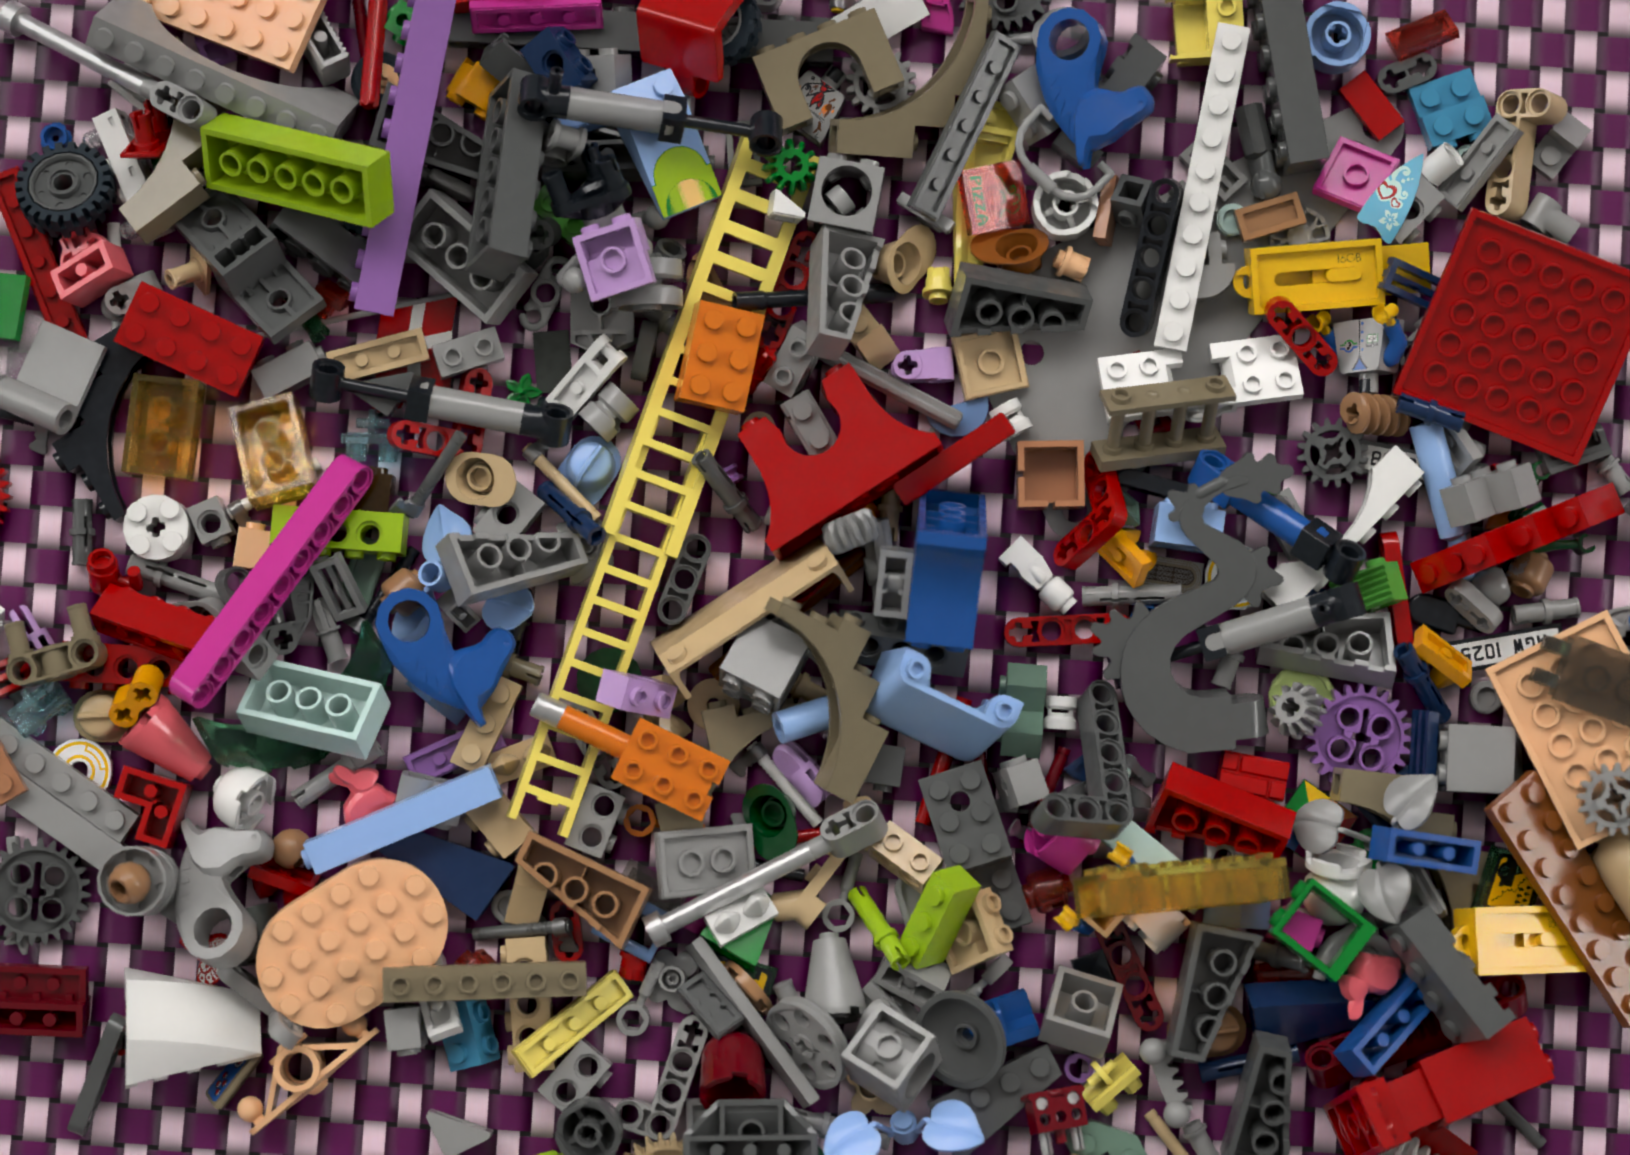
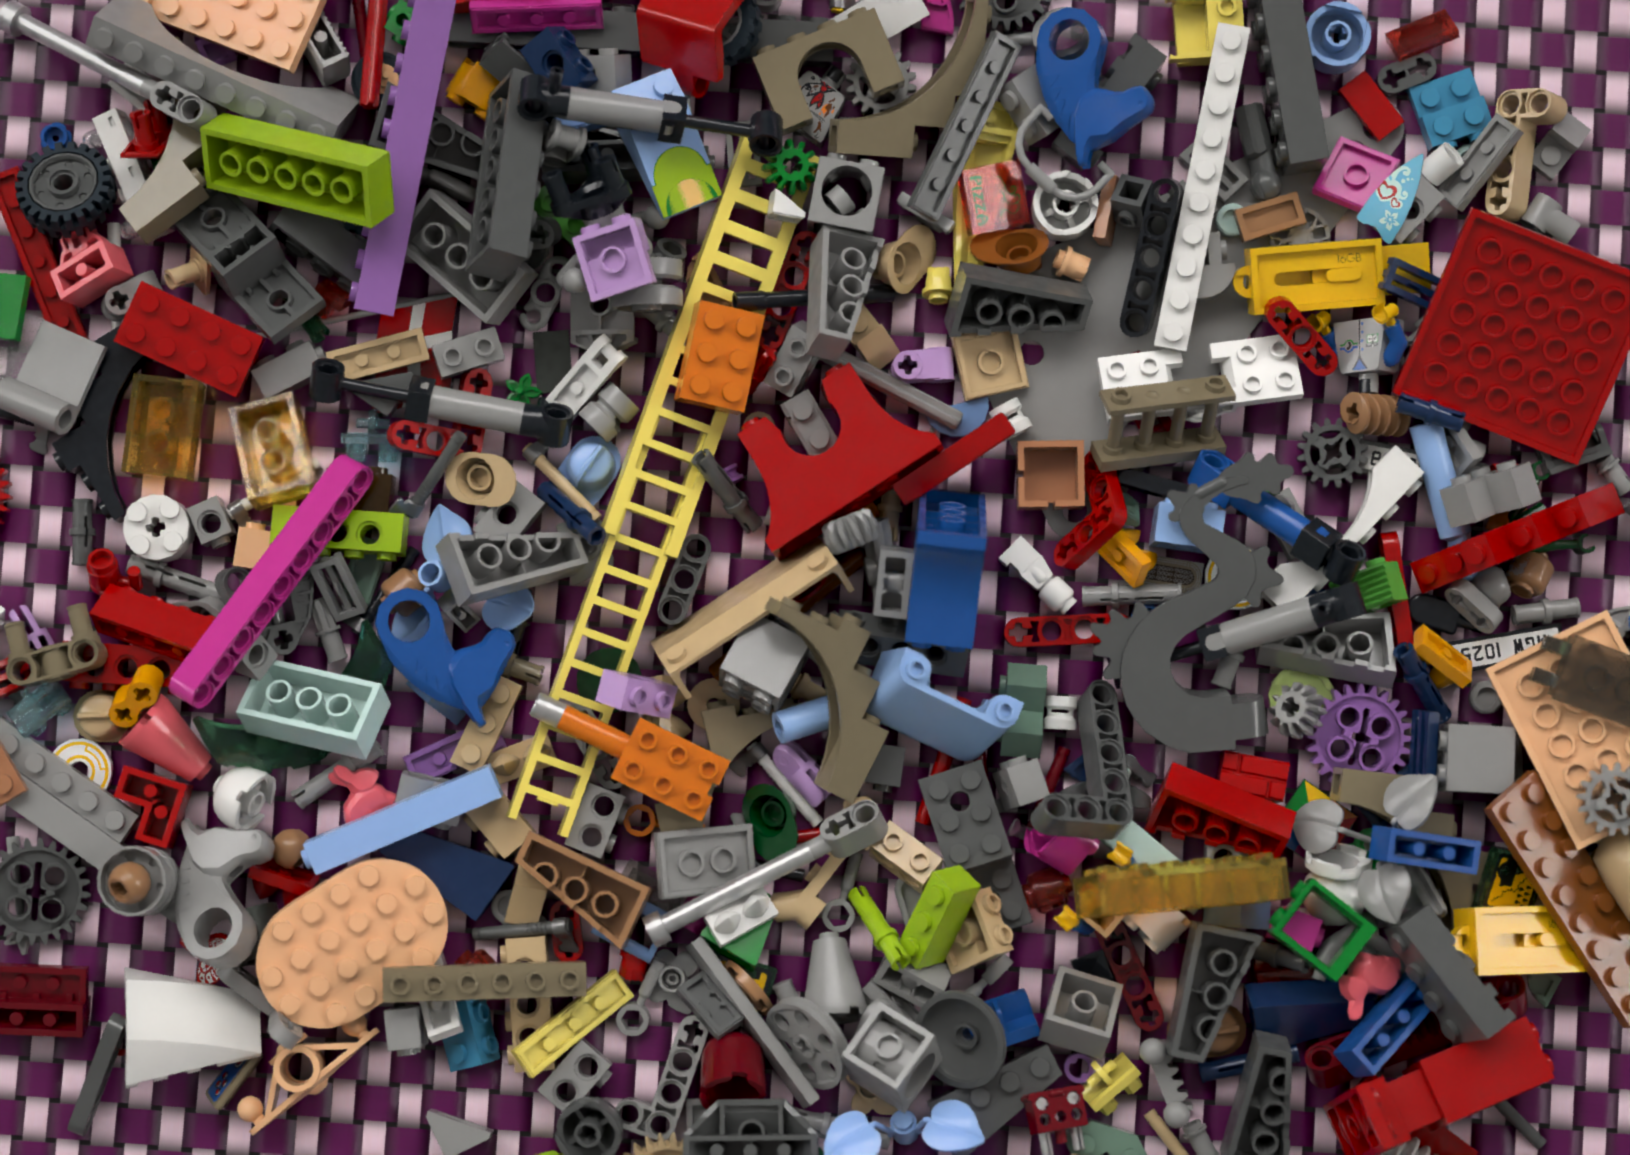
dark grey beam [630,319,660,382] -> none
none -> sand green tile [1527,973,1562,1007]

